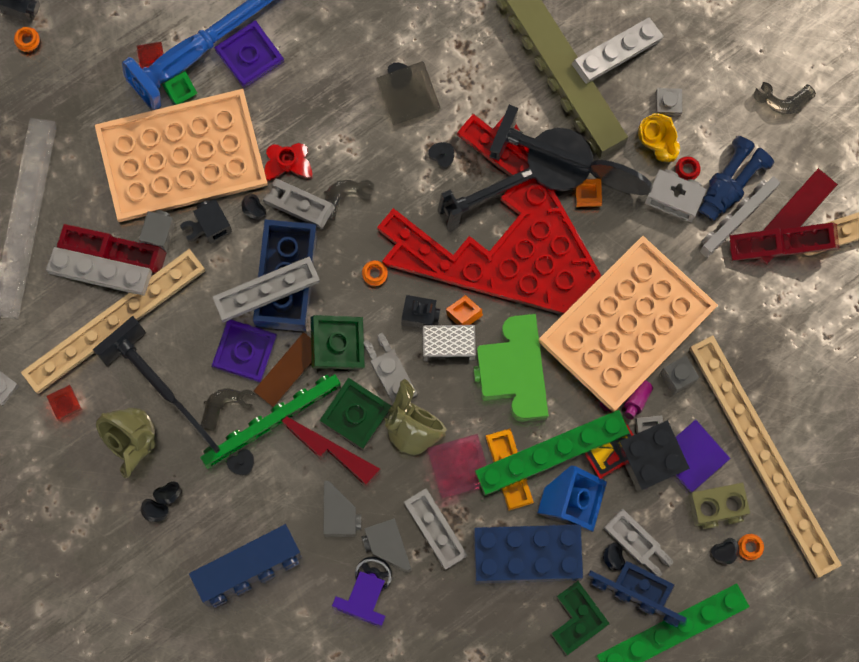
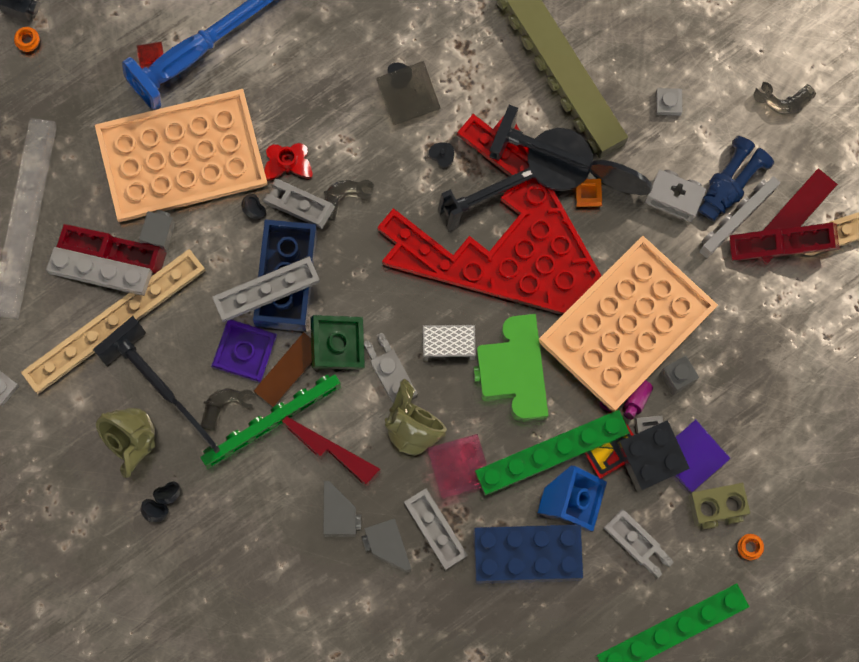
clear red plate [46,385,83,421] -> none
green plate [162,71,197,105] -> none
black brick [180,199,232,244] -> none
dark blue brick [188,524,302,608] -> none
dark purple tile [214,20,284,89] -> none
black piece [227,449,254,476] -> none
dark green plate [319,377,392,450] -> none
dark purple piece [332,557,392,628] -> none
orange plate [362,260,388,286] -> none
black brick [401,295,441,329] -> none
orange plate [446,295,483,325] -> none
light orange tile [485,428,534,512] -> none
dark green plate [551,581,610,656] -> none
light grey plate [572,17,664,84] -> none
dark blue bracket [588,561,687,627] -> none
black piece [603,542,625,571] -> none
yellow hair [638,113,680,162] -> none
red plate [675,156,701,181] -> none
tan plate [689,336,842,578] -> none
black piece [711,538,740,564] -> none

